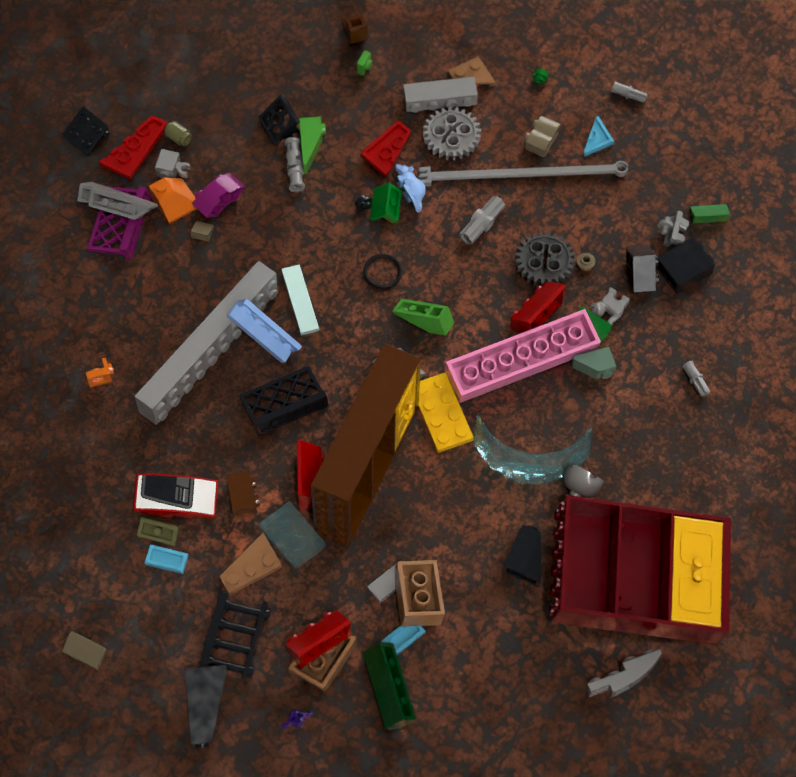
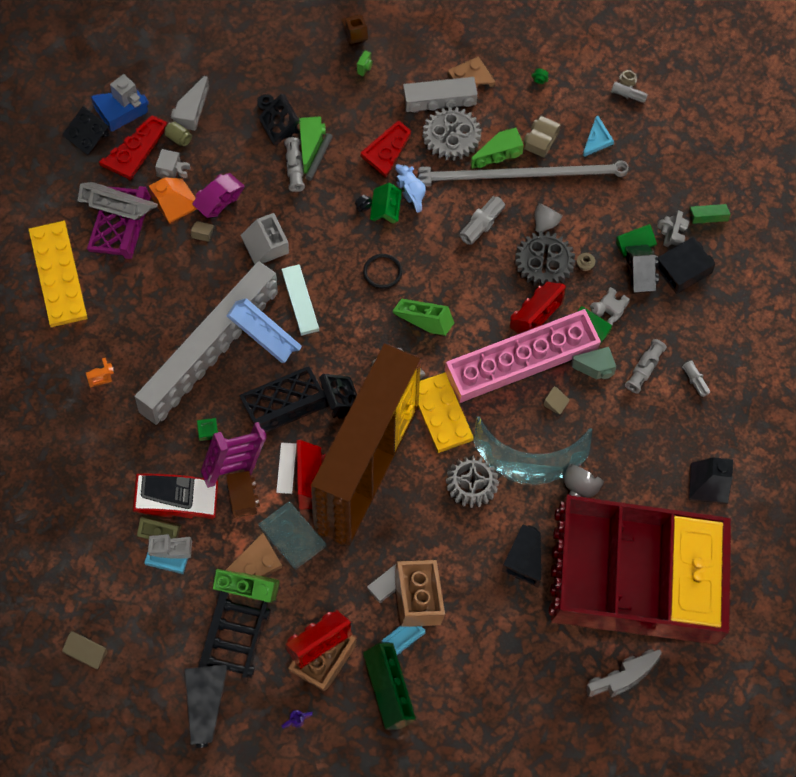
none -> yellow plate [29,221,88,327]
none -> blue slope [91,90,149,132]
none -> light grey brick [110,74,141,108]
none -> light grey slope [148,534,192,559]
none -> light grey slope [171,76,209,131]
none -> green plate [197,418,218,441]
none -> magenta fence [201,422,266,488]
none -> bright green slope [213,569,280,602]
none -> light grey slope [241,213,289,265]
none -> black plate [257,94,275,111]
none -> white sticker [276,443,297,494]
none -> dark grey bar [305,133,333,181]
none -> black piece [319,374,357,419]
none -> light grey gear [446,455,499,508]
none -> bright green slope [471,127,524,169]
none -> light grey helmet [534,203,563,233]
none -> dark tan slope [544,386,570,415]
none -> green slope [616,224,657,257]
none -> dark tan plate [619,70,637,87]
none -> light grey piece [625,339,667,393]
none -> black slope [689,457,733,504]

